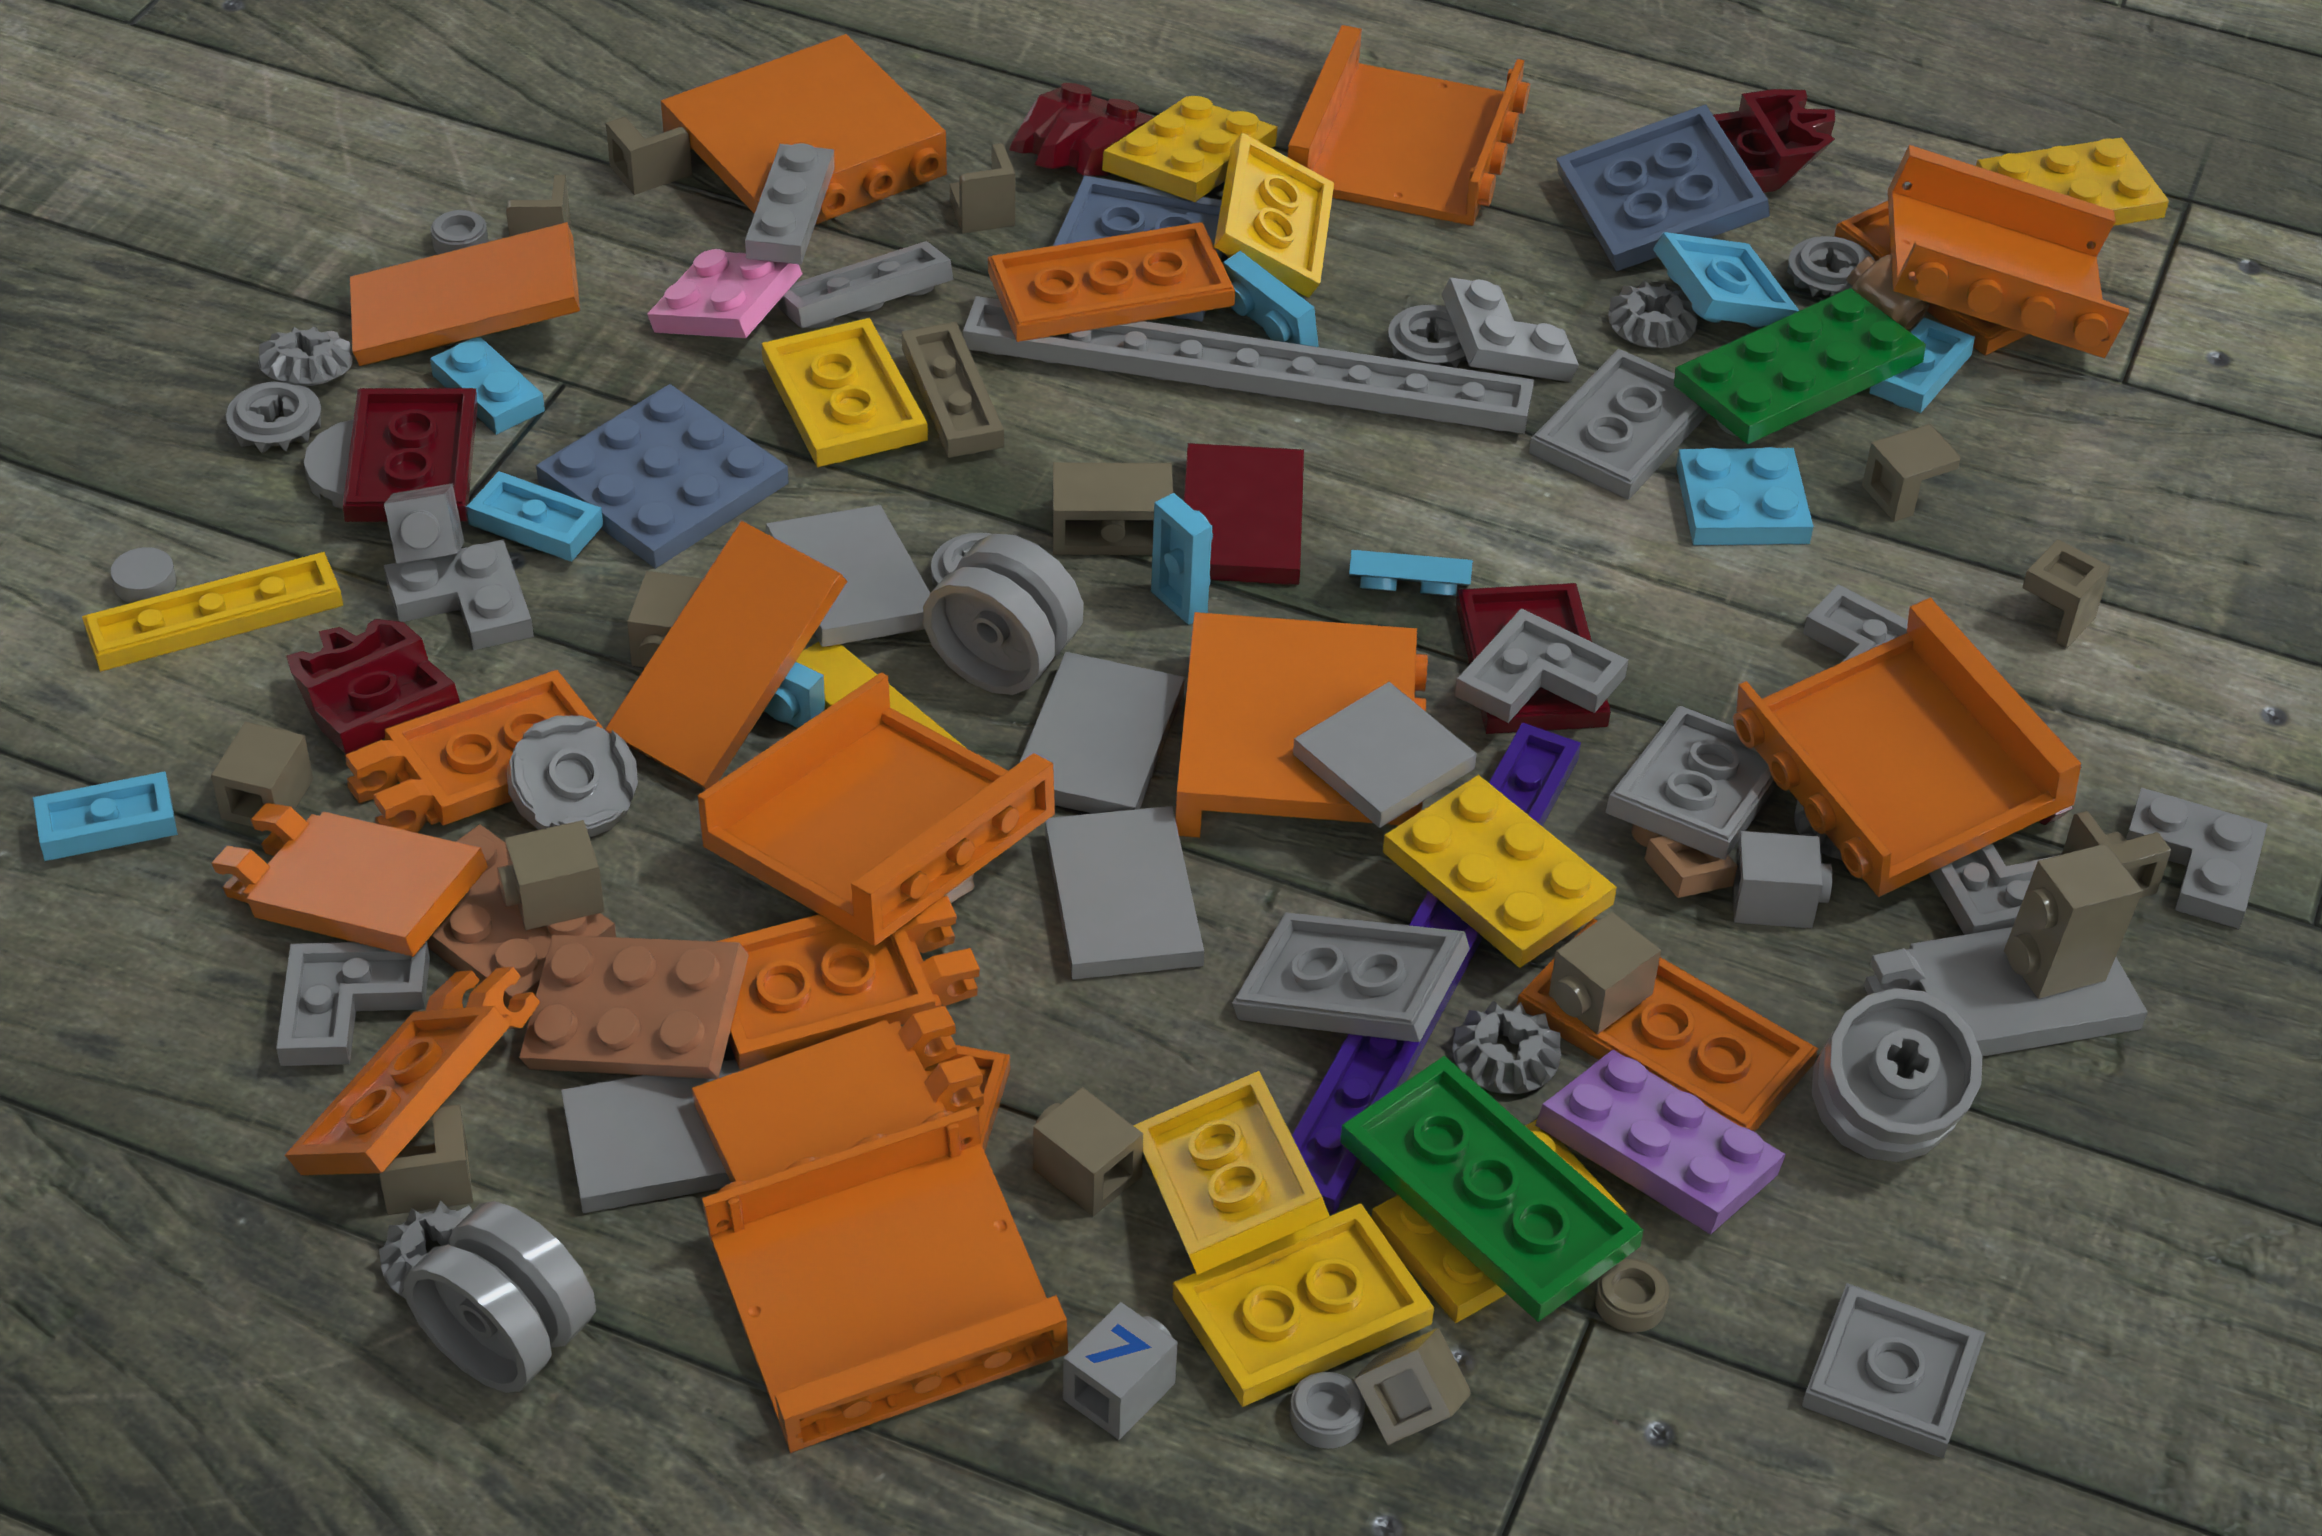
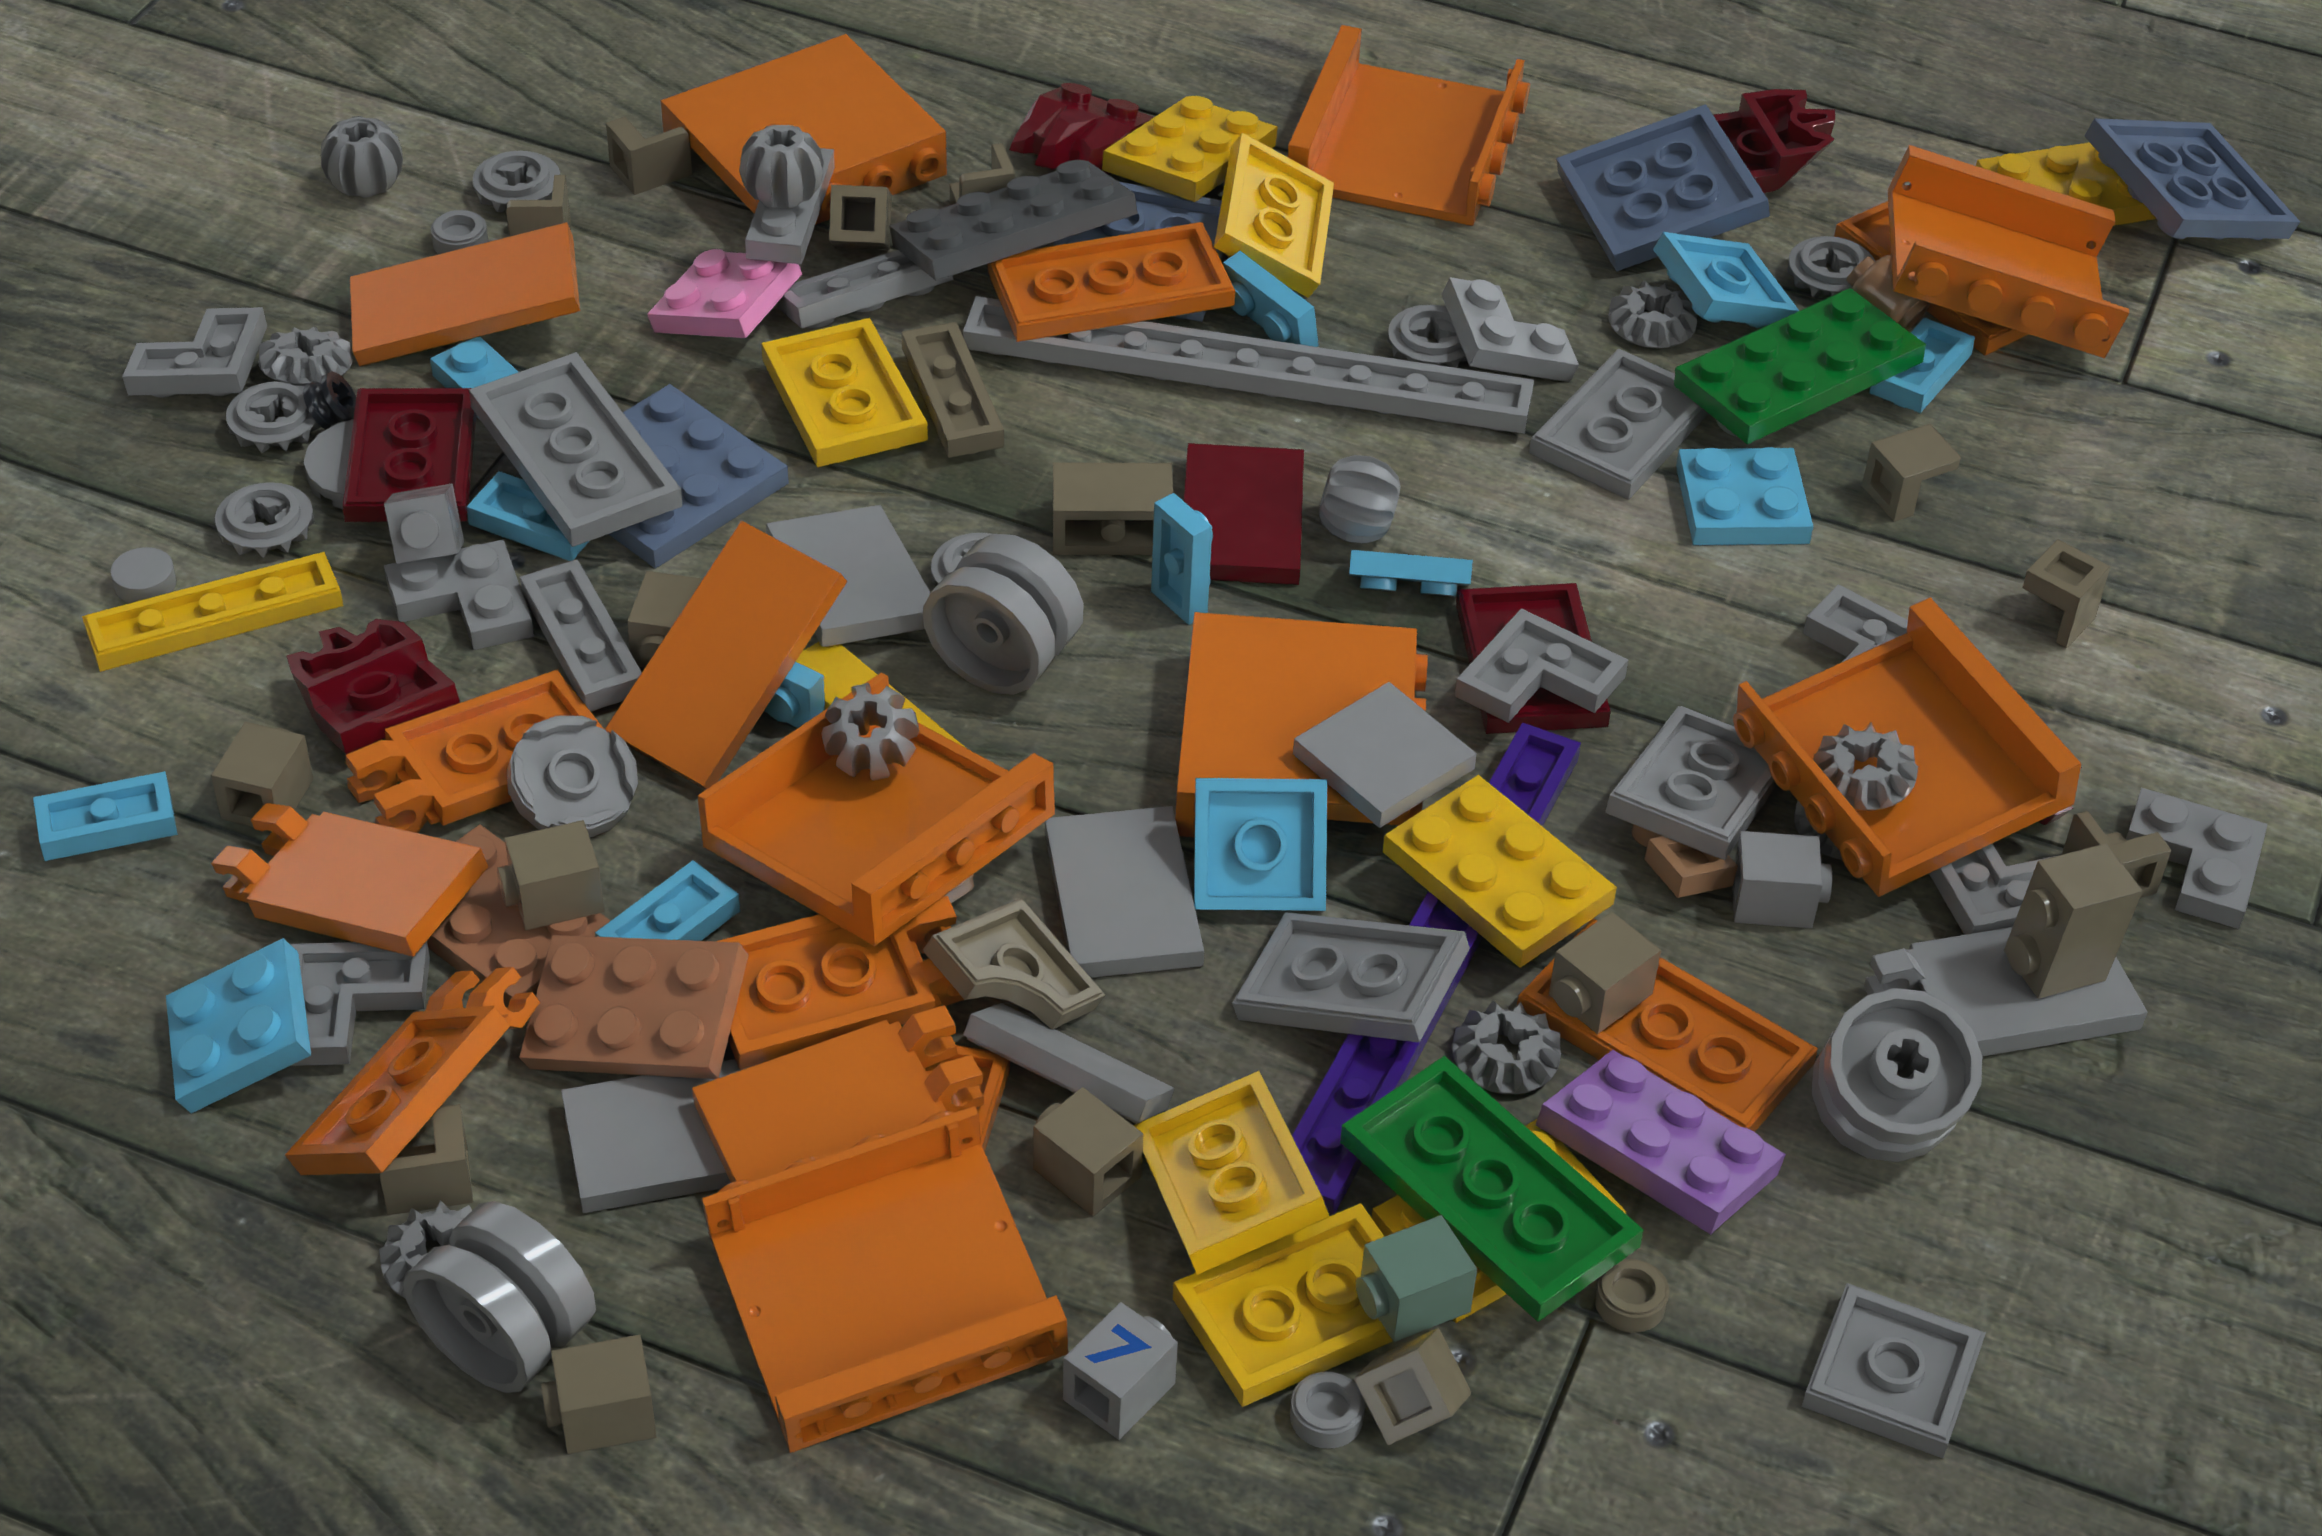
light grey tile [1019,651,1185,814] -> none
none -> light grey plate [122,307,267,398]
none -> medium azure plate [166,938,311,1114]
none -> light grey gear [215,482,315,558]
none -> black bush [303,371,357,430]
none -> light grey piece [320,116,403,198]
none -> light grey plate [469,352,683,547]
none -> light grey gear [473,151,561,213]
none -> light grey plate [520,559,642,711]
none -> dark tan brick [541,1335,657,1454]
none -> medium azure plate [595,860,740,941]
none -> light grey piece [739,124,824,208]
none -> light grey piece [821,683,920,781]
none -> dark tan brick [829,185,892,250]
none -> dark grey plate [889,160,1138,281]
none -> dark tan tile [923,898,1105,1030]
none -> light grey tile [964,1003,1175,1123]
none -> medium azure plate [1194,778,1327,911]
none -> light grey piece [1319,455,1401,544]
none -> sand green brick [1356,1215,1477,1342]
none -> light grey gear [1813,722,1918,810]
none -> sand blue plate [2084,118,2300,240]

